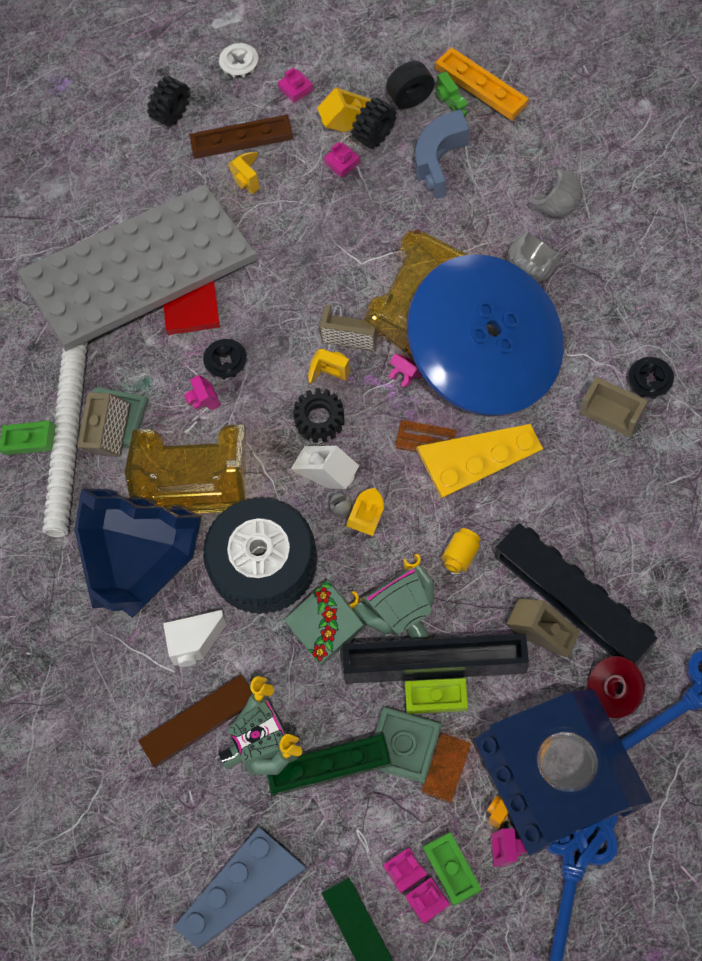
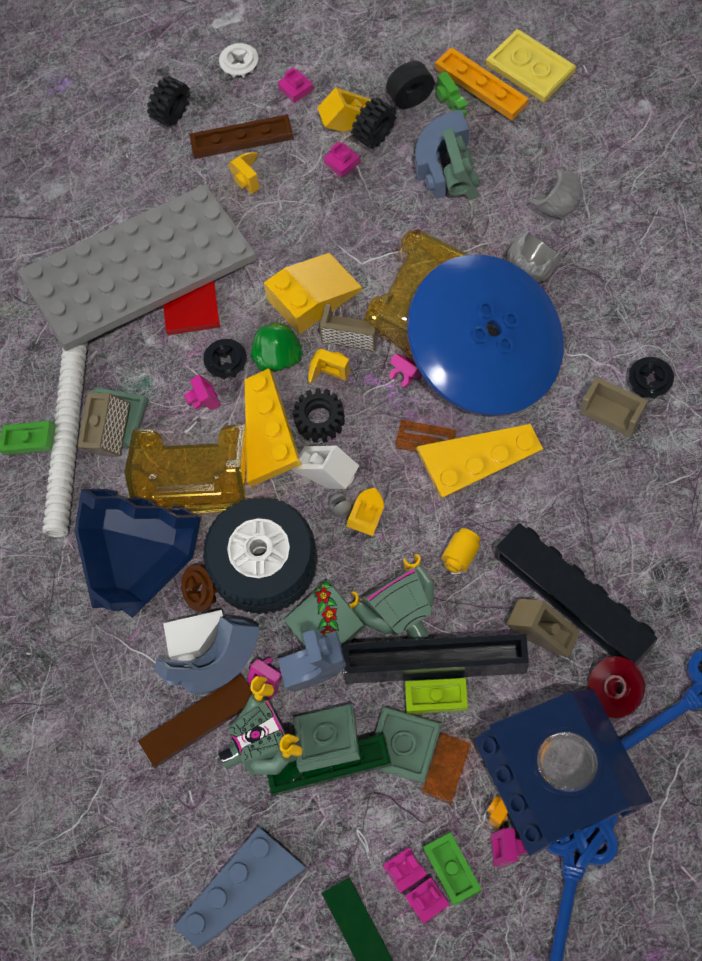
none -> sand blue arch [154,616,260,694]
none -> reddish brown gear [181,564,218,612]
none -> yellow wing [244,368,302,487]
none -> dark pink tile [247,658,282,699]
none -> green hair [251,322,304,372]
none -> yellow slope [264,253,362,335]
none -> sand blue arch [278,630,346,692]
none -> sand green tile [294,704,360,773]
none -> sand green plate [442,128,481,200]
none -> light yellow tile [485,29,576,103]

